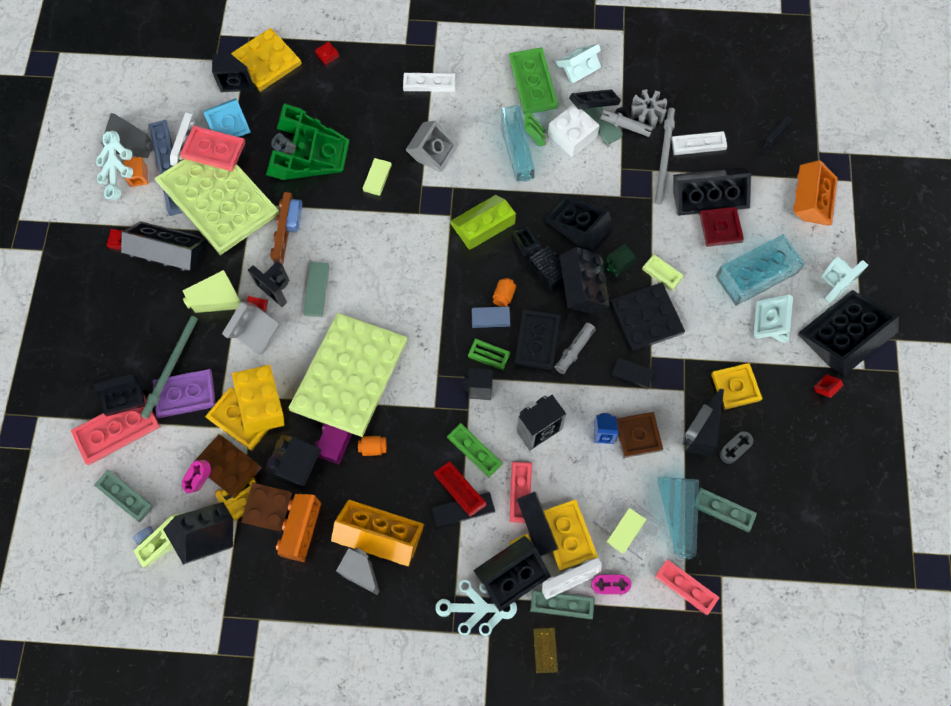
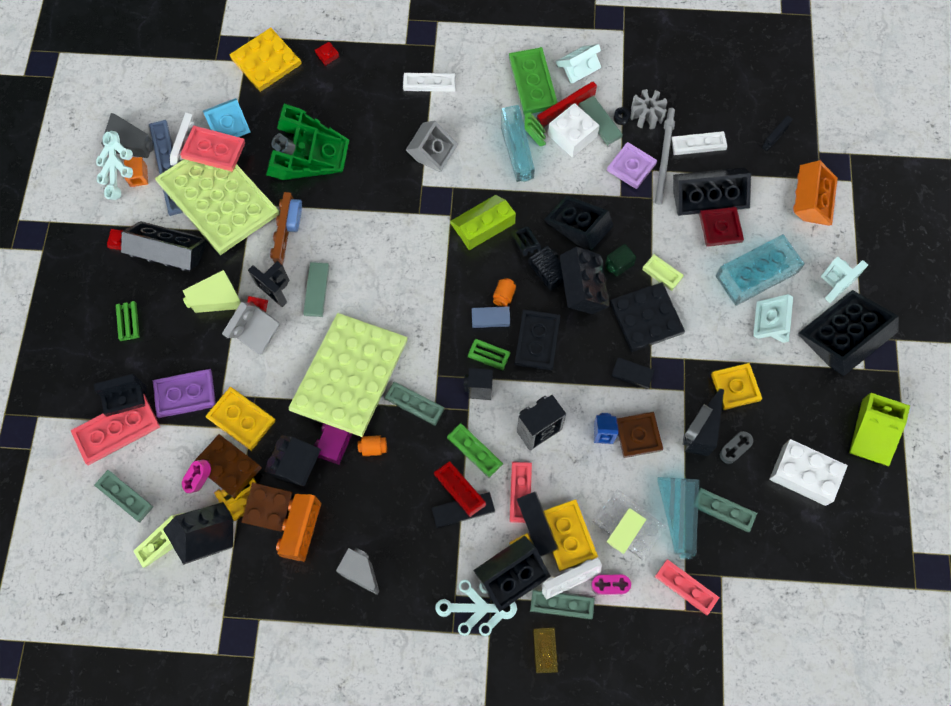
sand blue tile [133,526,154,545] -> none
sand green bar [140,316,198,419] -> none
black slope [212,53,255,92] -> none
yellow brick [231,365,285,435] -> none
light orange slope [331,500,424,566] -> none
yellowish green tile [363,158,392,196] -> none
light grey pin [554,323,596,374] -> none
black tile [569,89,621,110] -> none
light grey pin [599,108,653,137] -> none
red plate [814,374,844,398] -> none
none -> bright green tile [116,301,140,341]
none -> sand green tile [384,382,445,426]
none -> red tile [536,81,597,128]
none -> lavender plate [607,142,657,189]
none -> white brick [769,439,848,506]
none -> lime slope [849,393,910,466]

